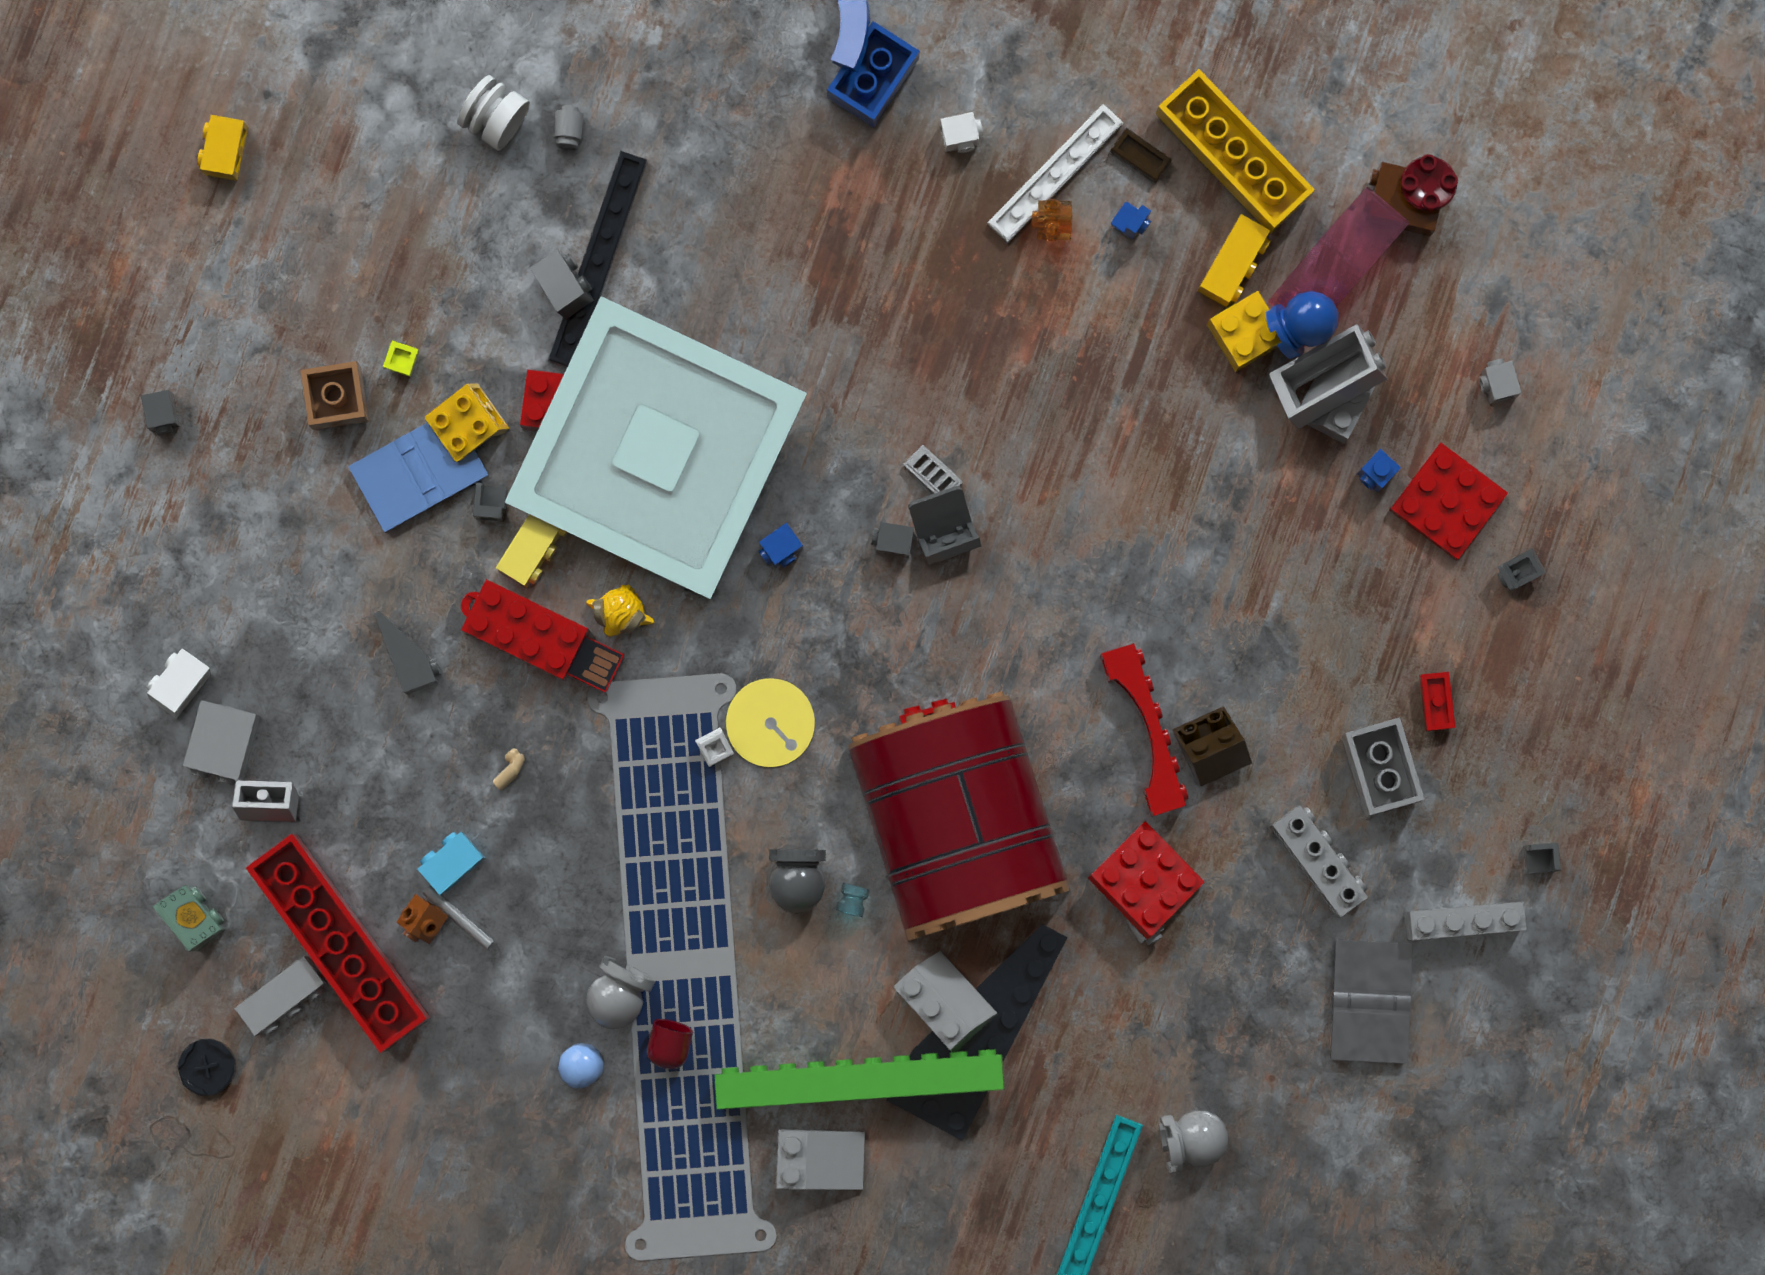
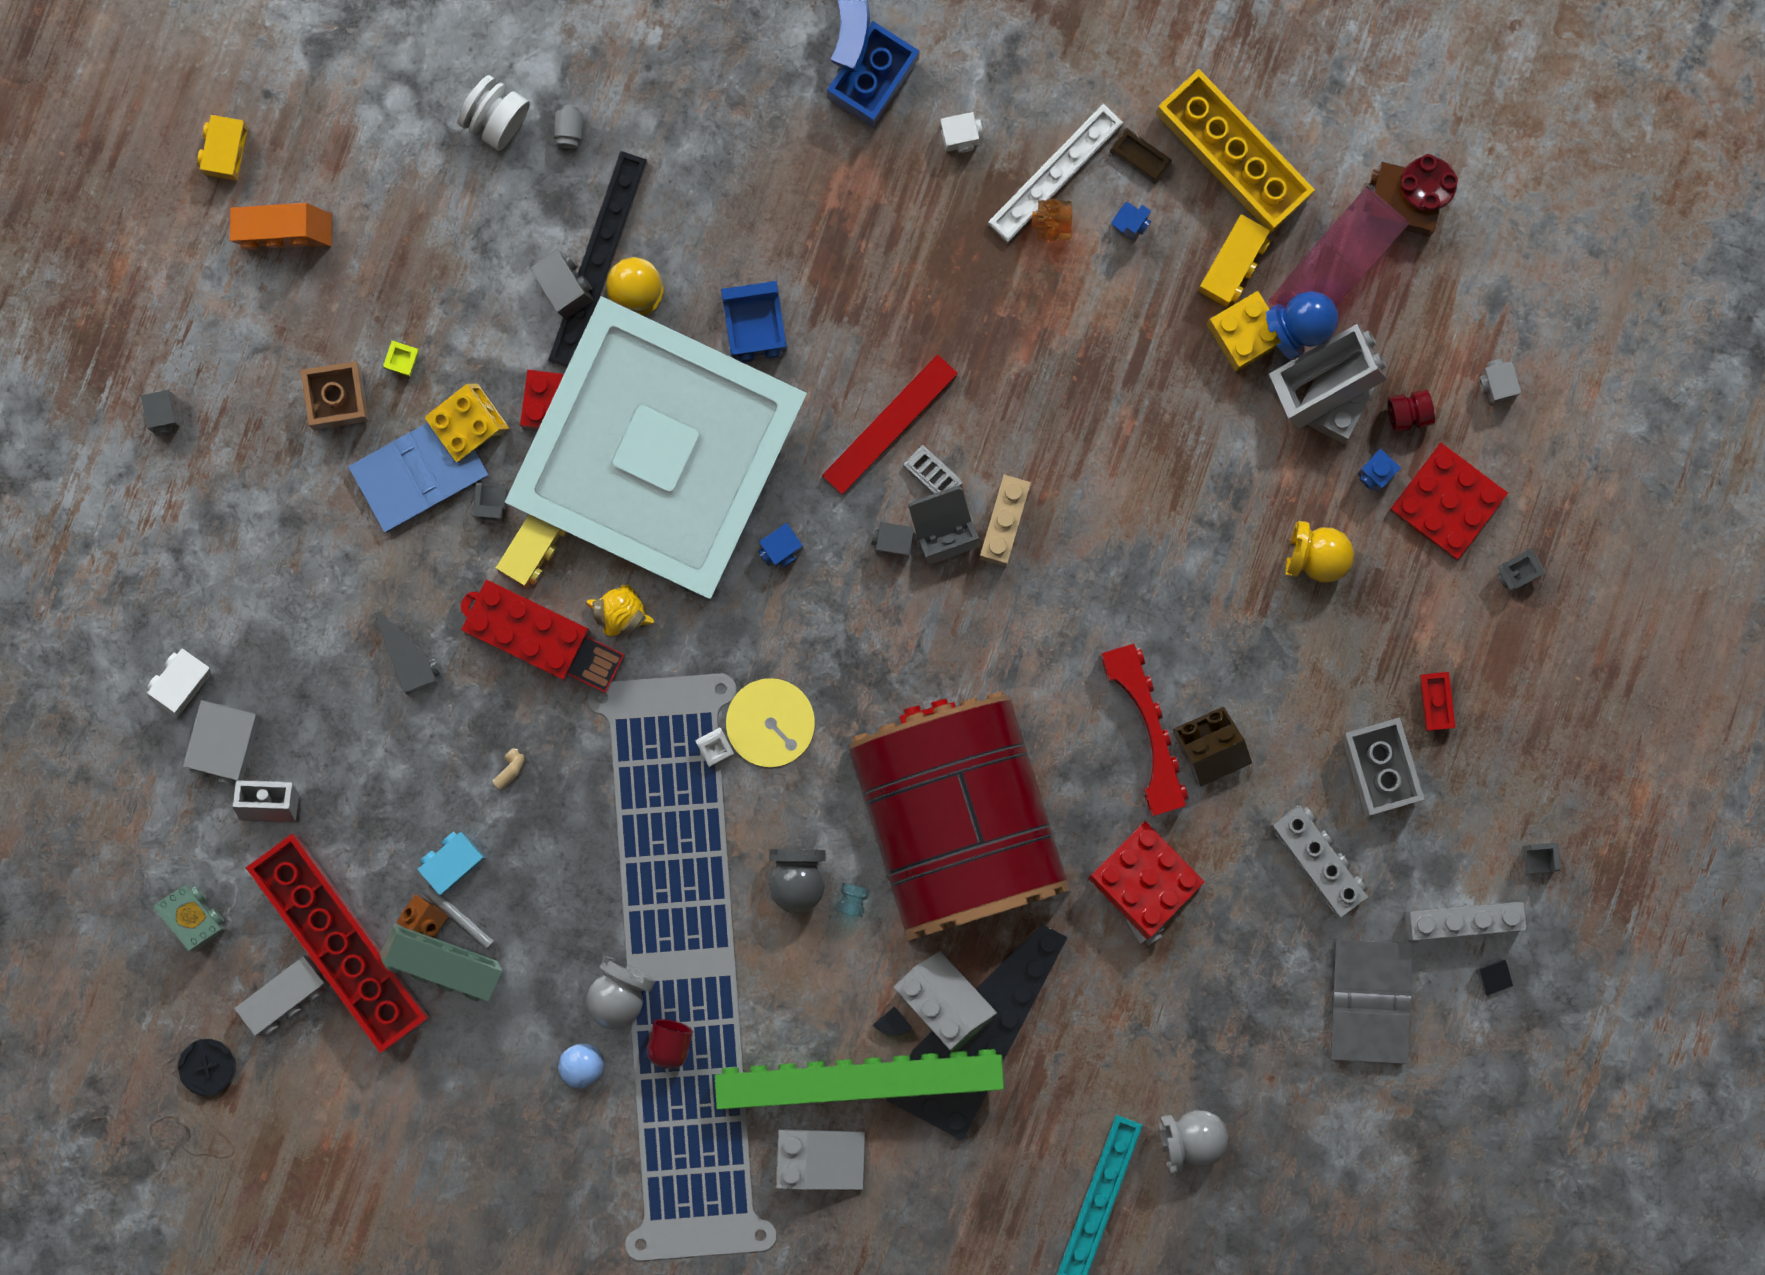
none -> orange wedge [230,203,332,250]
none -> sand green brick [380,924,502,1002]
none -> yellow tile [606,257,664,317]
none -> blue panel [721,281,787,363]
none -> red tile [822,354,958,495]
none -> black tile [873,1006,913,1035]
none -> tan brick [979,475,1031,567]
none -> yellow tile [1285,521,1355,583]
none -> dark red wheel [1387,389,1435,433]
none -> black slope [1476,959,1513,996]

